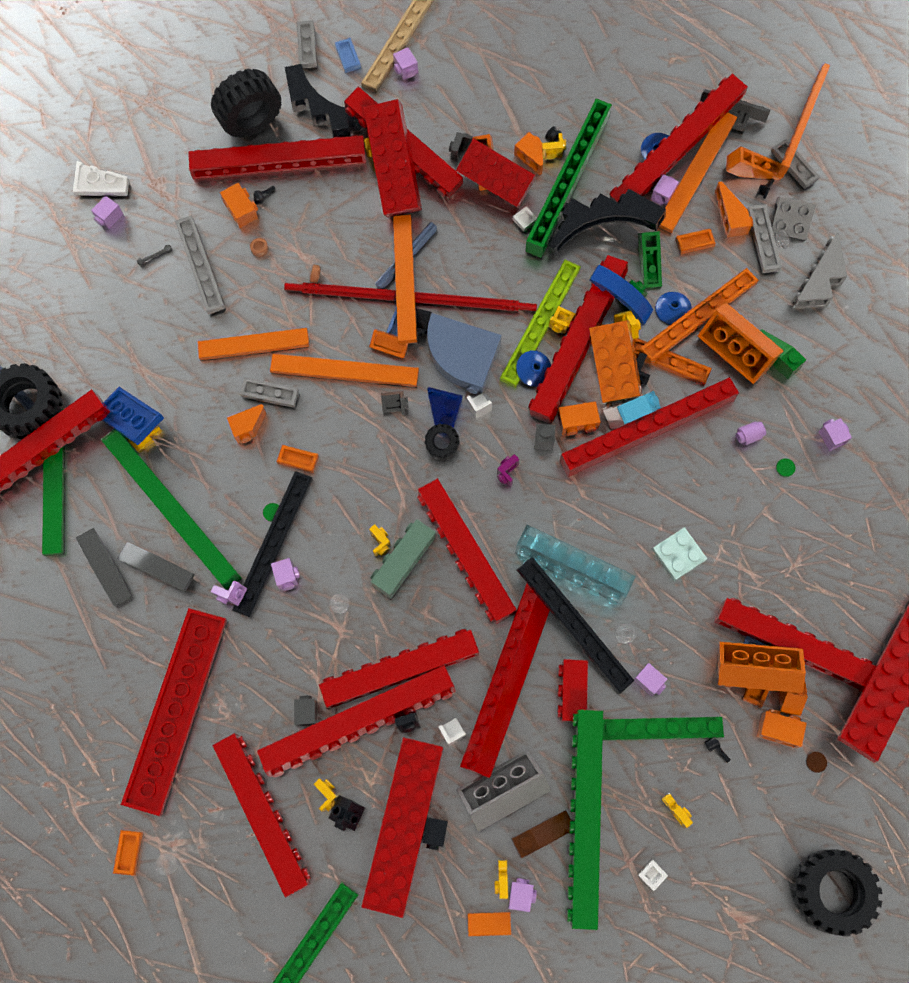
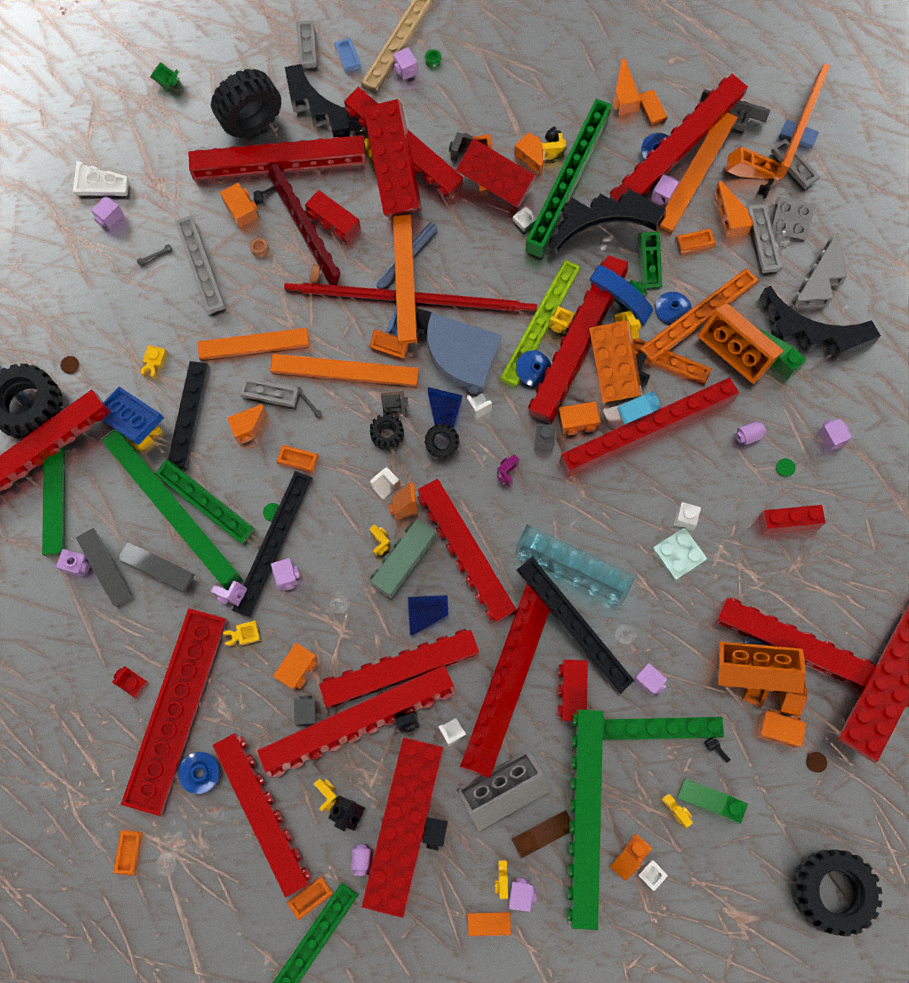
none -> lavender brick [56,549,90,578]
none -> reddish brown piece [60,356,79,374]
none -> red bracket [112,666,148,698]
none -> yellow plate [141,345,167,379]
none -> green bracket [150,62,179,90]
none -> green plate [155,459,255,544]
none -> black plate [168,361,209,470]
none -> blue dish [178,752,220,794]
none -> yellow plate [223,621,261,646]
none -> dark red plate [268,163,341,285]
none -> orange brick [273,643,318,692]
none -> orange tile [286,876,334,921]
none -> dark grey hinge [297,387,322,417]
none -> red brick [305,190,361,243]
none -> lavender brick [351,845,372,876]
none -> black tyre [369,413,404,450]
none -> white panel [369,467,400,500]
none -> orange slope [389,482,418,520]
none -> clear blue wing [408,595,449,635]
none -> green tile [425,49,442,68]
none -> orange slope [609,834,652,881]
none -> orange slope [612,58,641,116]
none -> orange tile [639,89,667,125]
none -> white brick [674,502,701,531]
none -> green slope [677,779,748,824]
none -> red brick [759,505,826,535]
none -> black arch [760,286,881,359]
none -> medium blue tile [779,119,819,149]

